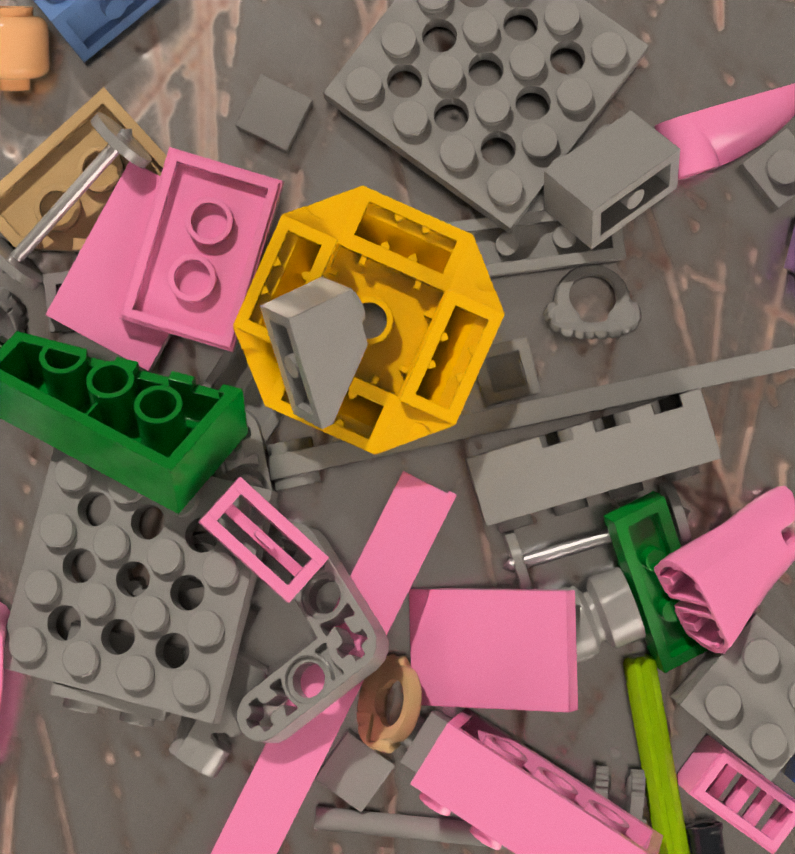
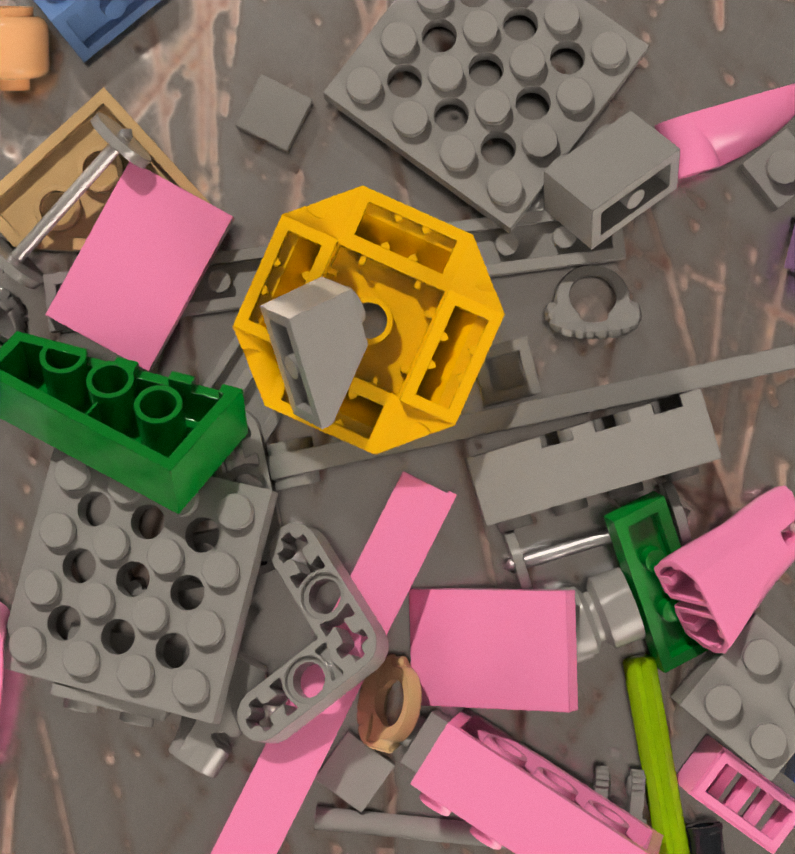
bright pink tile [118,147,284,353] -> none
bright pink tile [198,477,329,603] -> none

